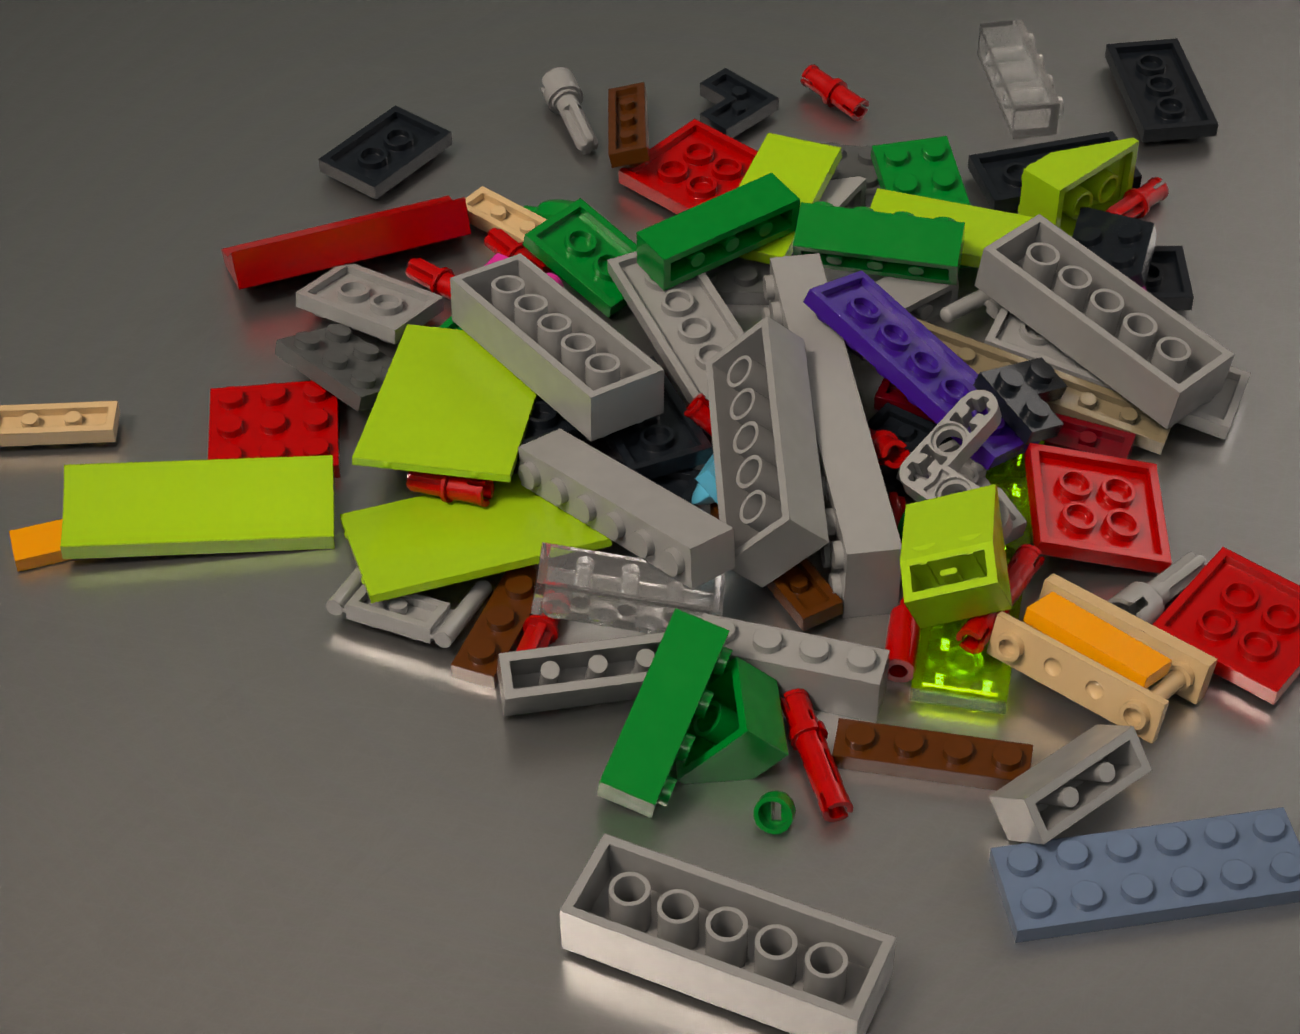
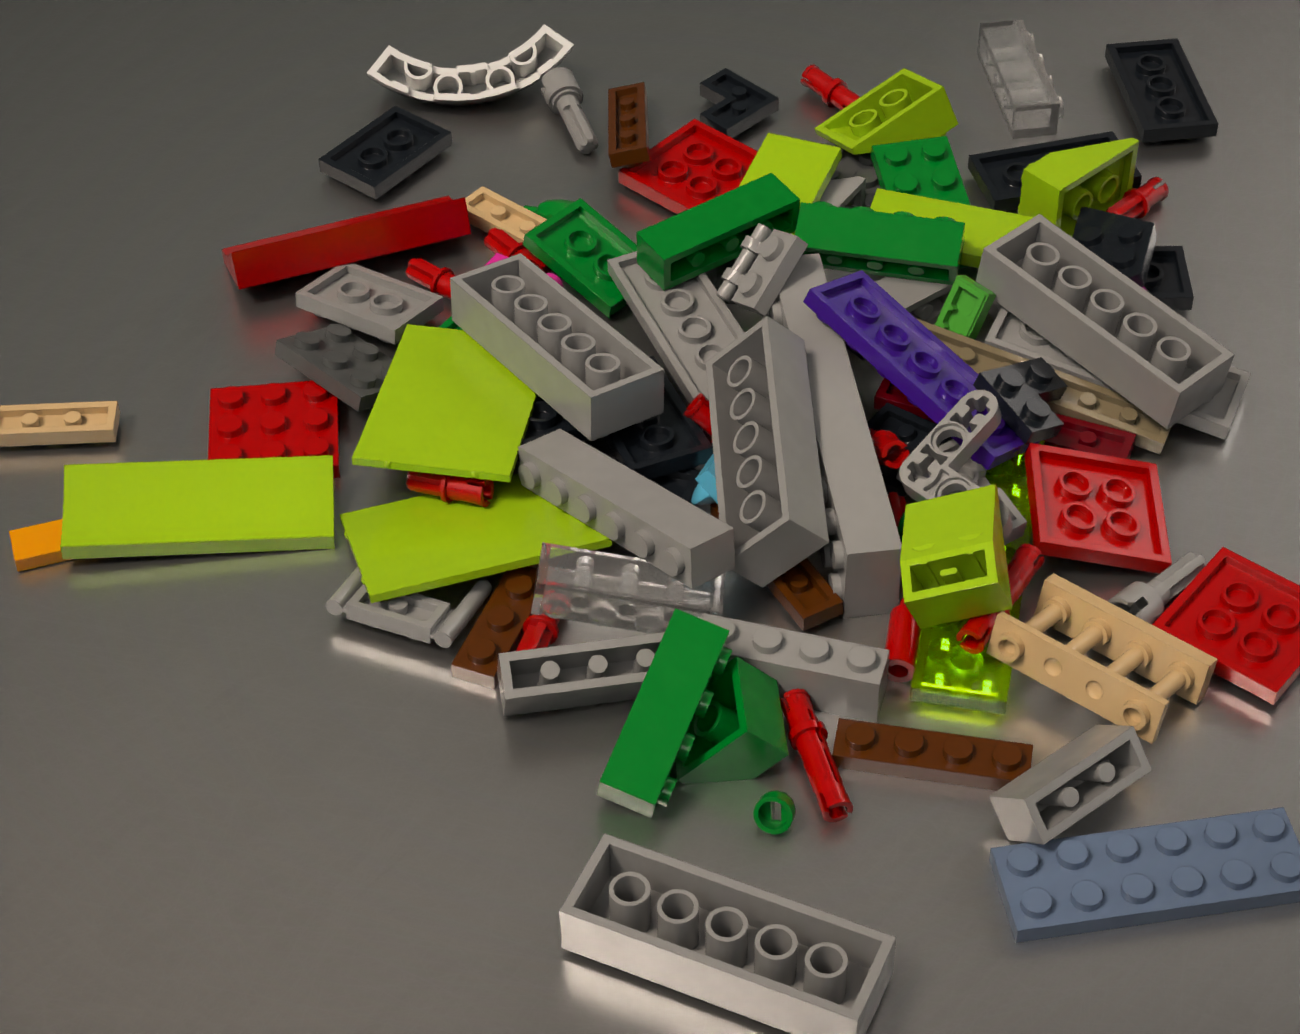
light orange tile [1023,591,1172,689] -> none
none -> white brick [367,24,574,106]
none -> light grey plate [716,223,808,317]
none -> lime slope [814,68,958,155]
none -> bright green plate [935,275,997,340]

